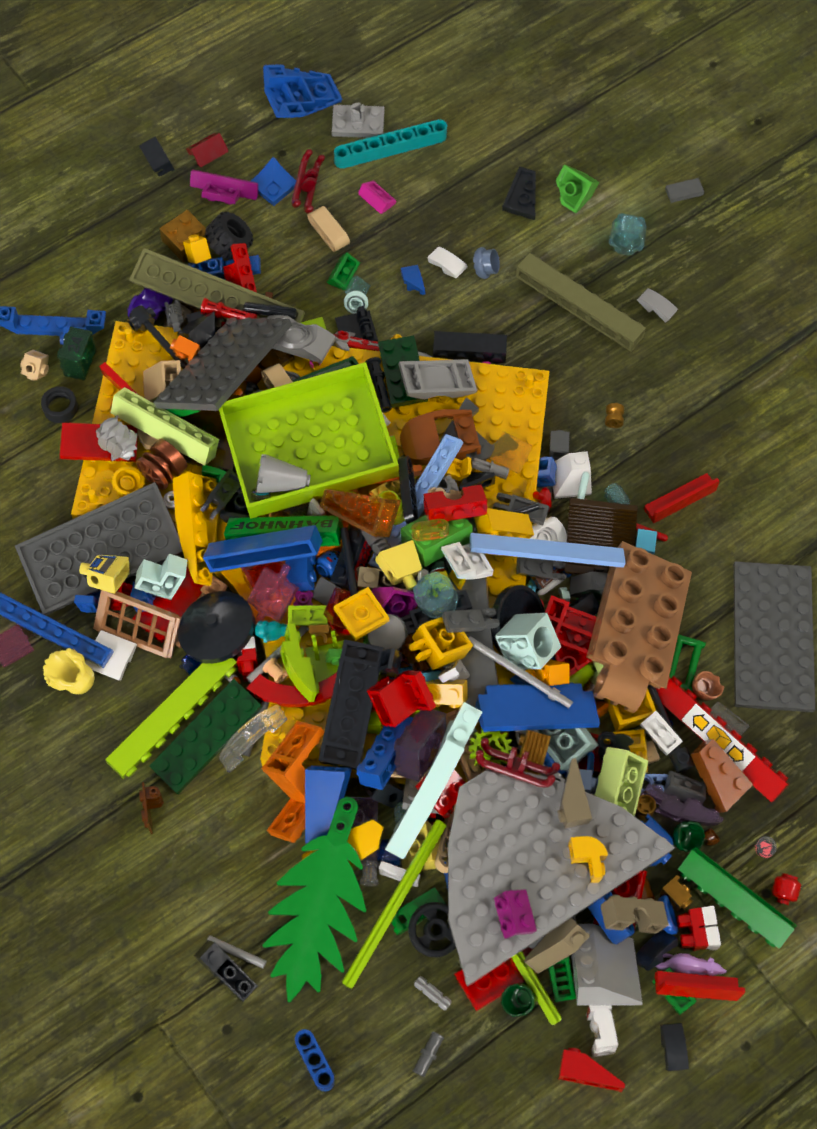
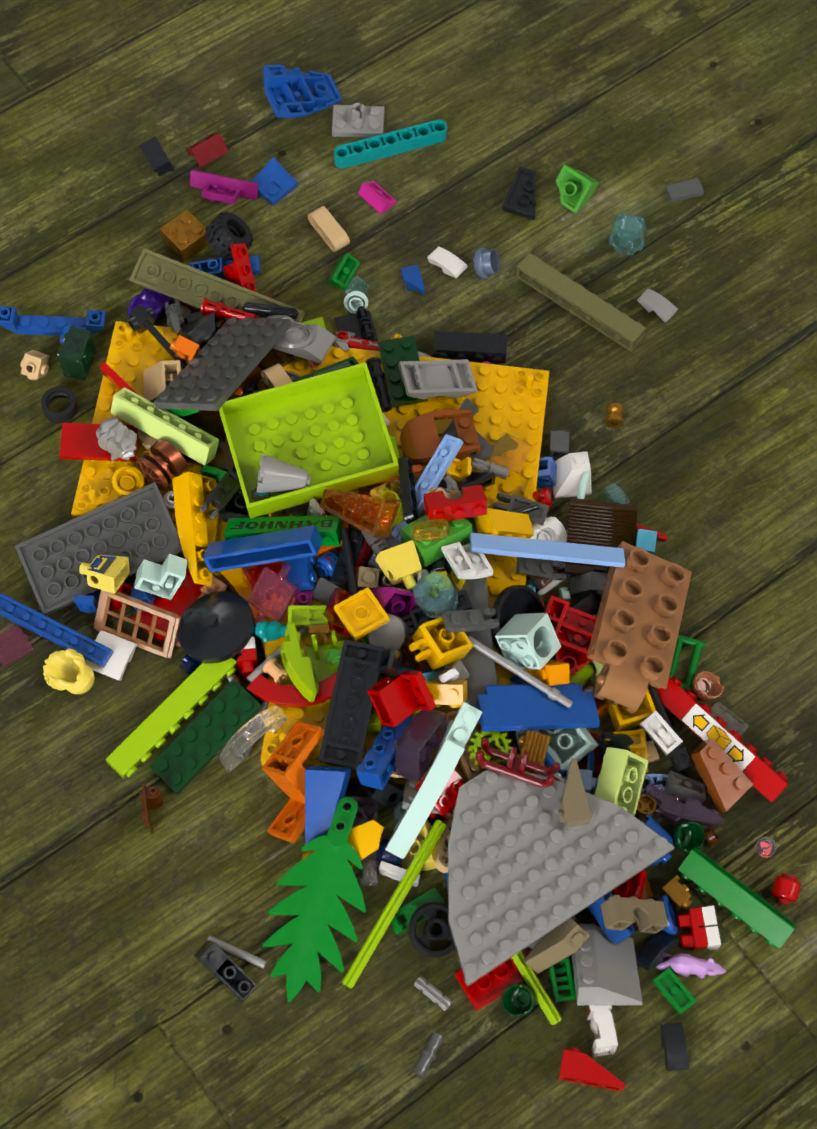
yellow brick [183,234,211,264] -> none
dark red piece [291,149,325,214] -> none
blue beam [295,1029,335,1092] -> none
magenta bracket [494,890,537,939] -> none
yellow brick [568,836,608,883] -> none
red panel [644,473,720,523] -> none
red panel [655,971,745,1001] -> none
dark grey plate [733,561,815,712] -> none

